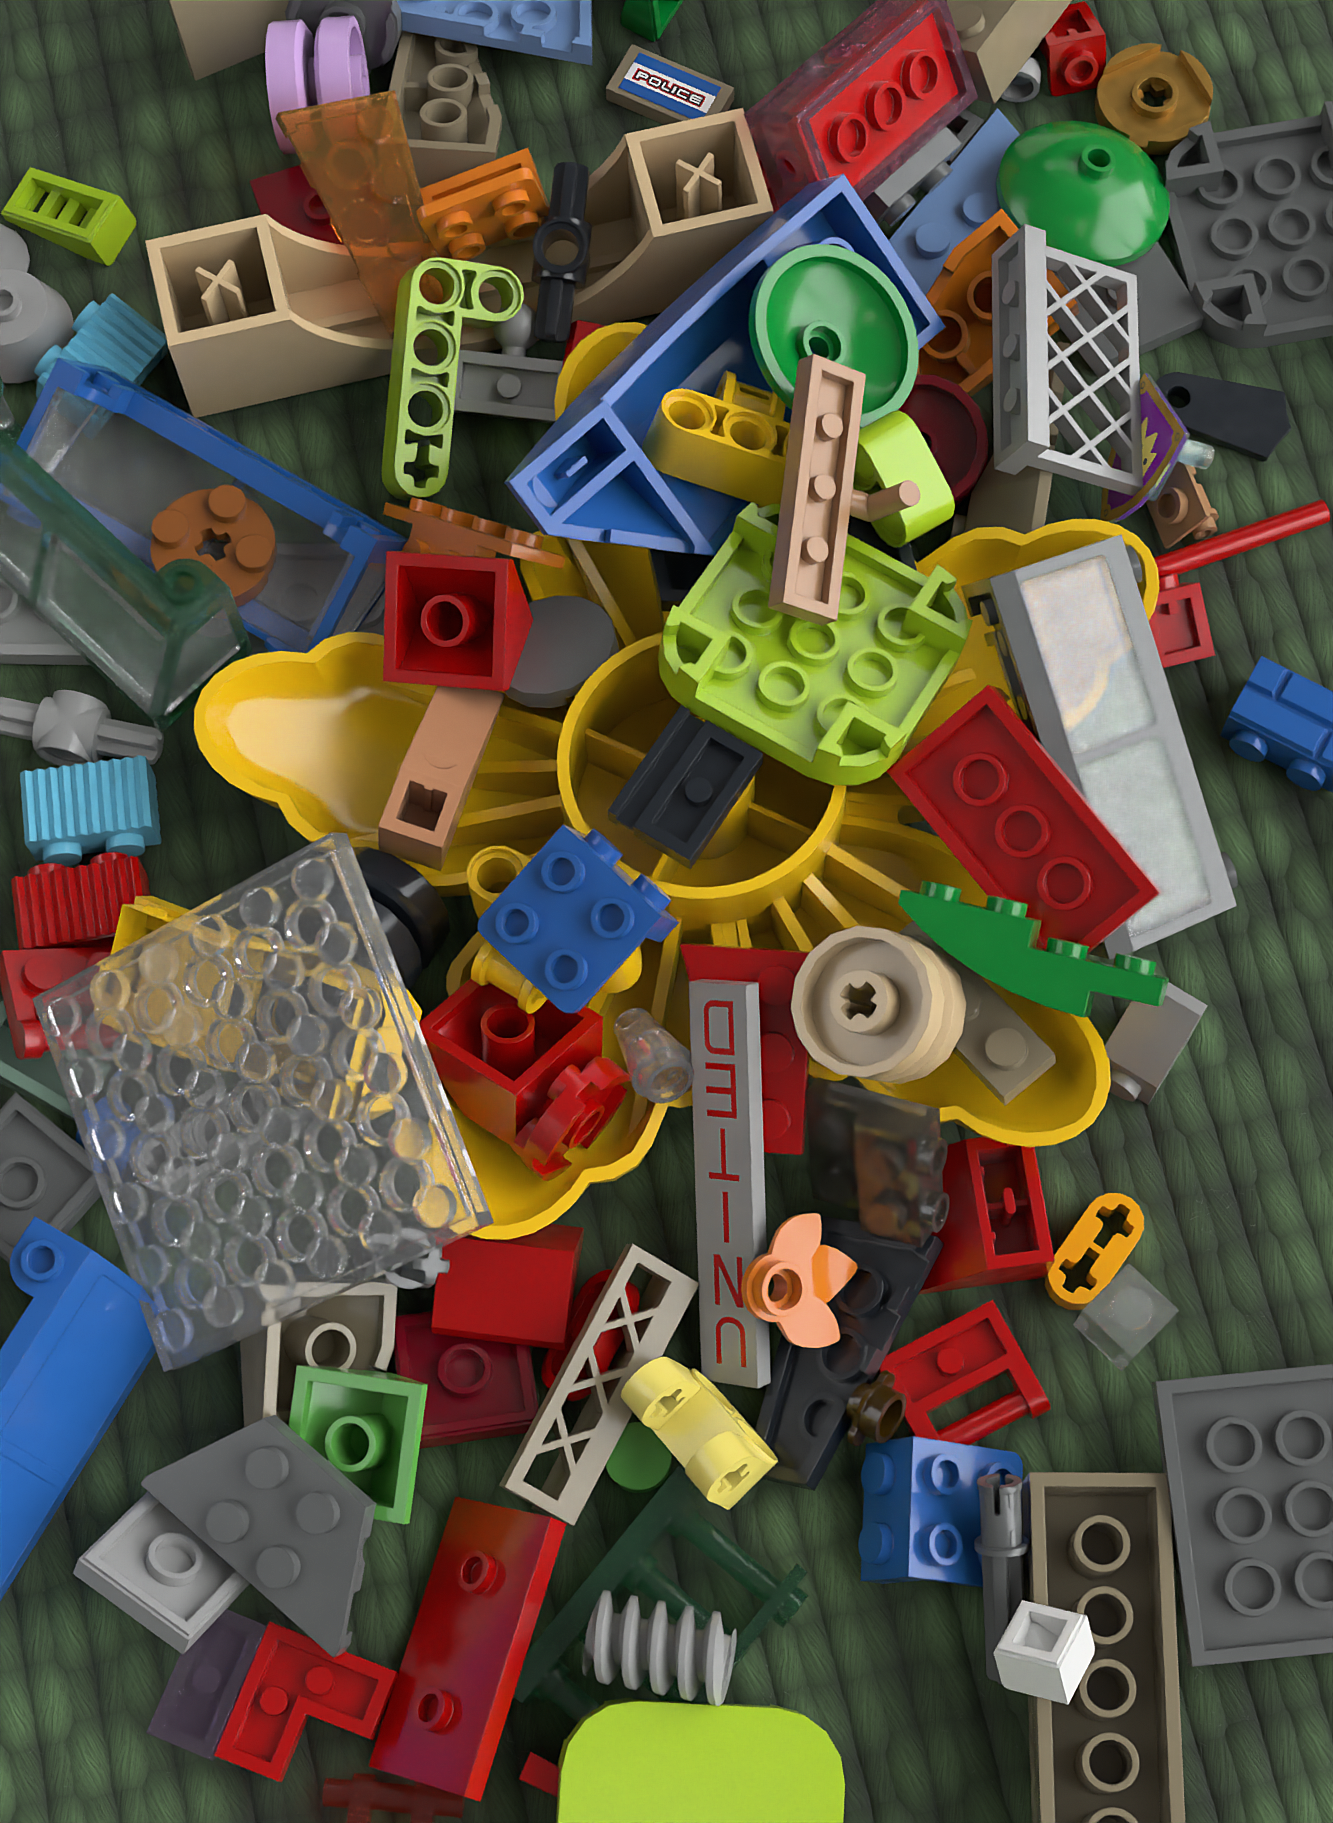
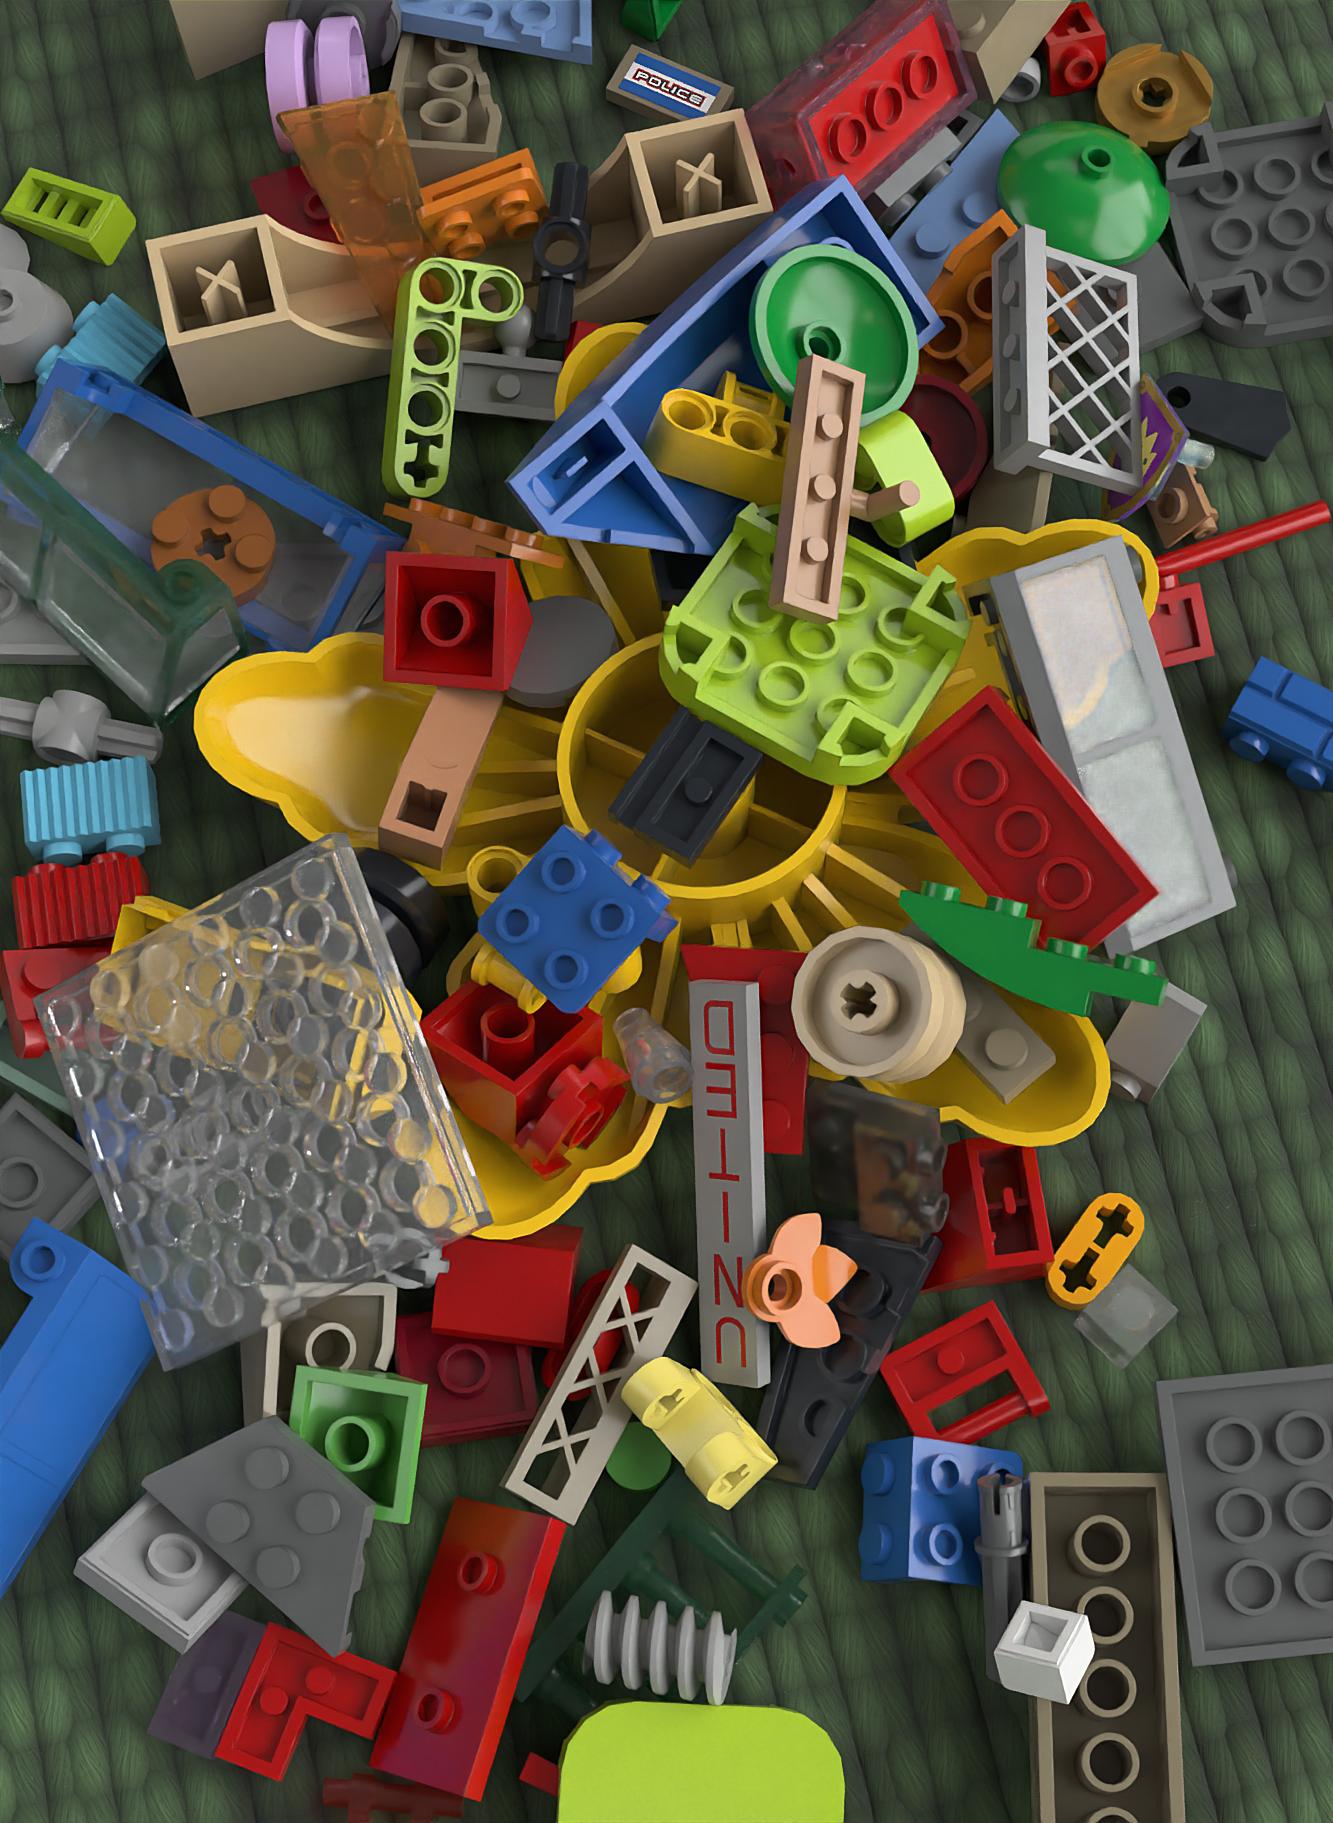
dark brown plate [846,1370,906,1447] -> none

